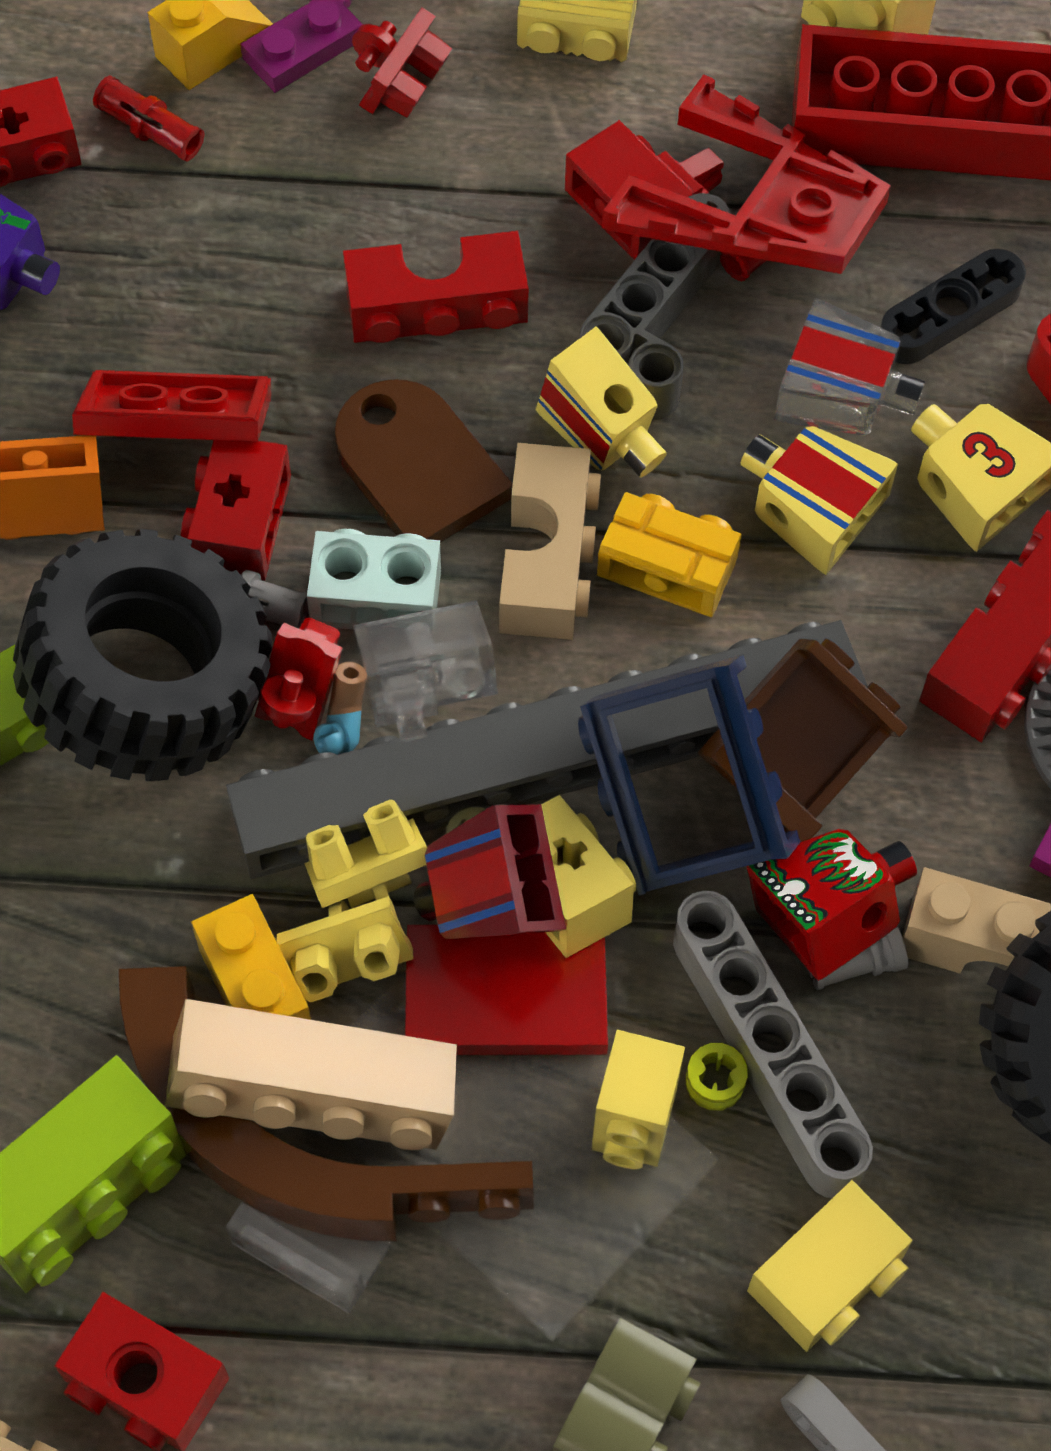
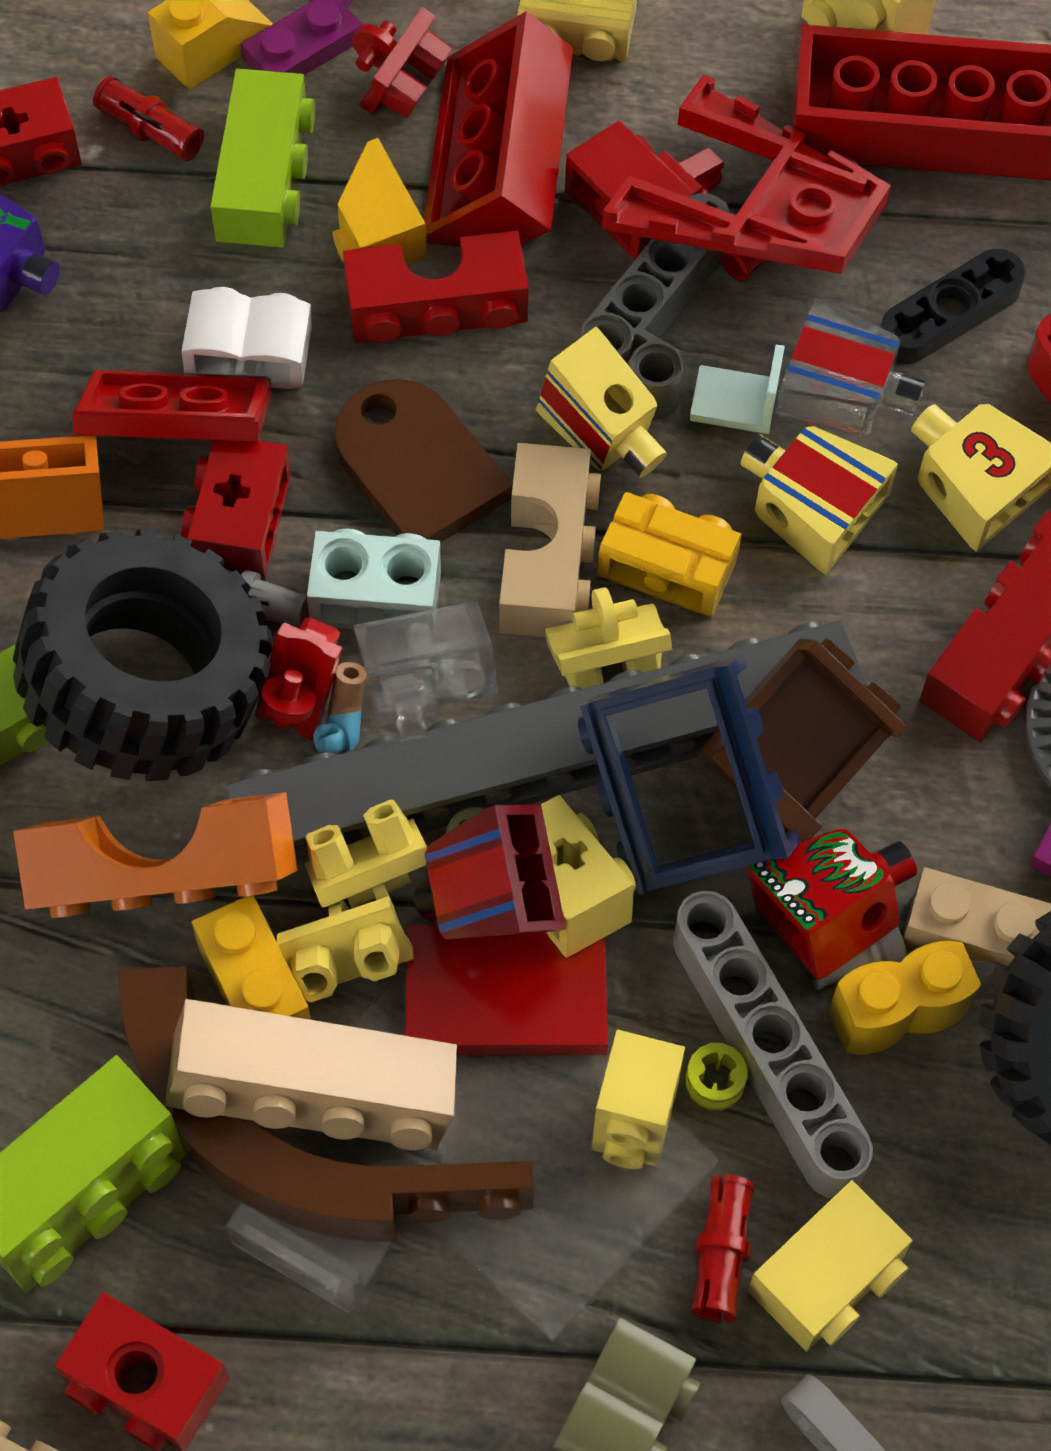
none -> orange arch [13,792,298,918]
none -> white brick [182,287,312,389]
none -> lime brick [210,68,315,248]
none -> yellow slope [333,138,427,266]
none -> red slope [423,11,573,247]
none -> light yellow hips [545,587,672,689]
none -> light aqua bracket [690,344,785,434]
none -> red pin [691,1174,755,1323]
none -> yellow brick [828,941,981,1055]

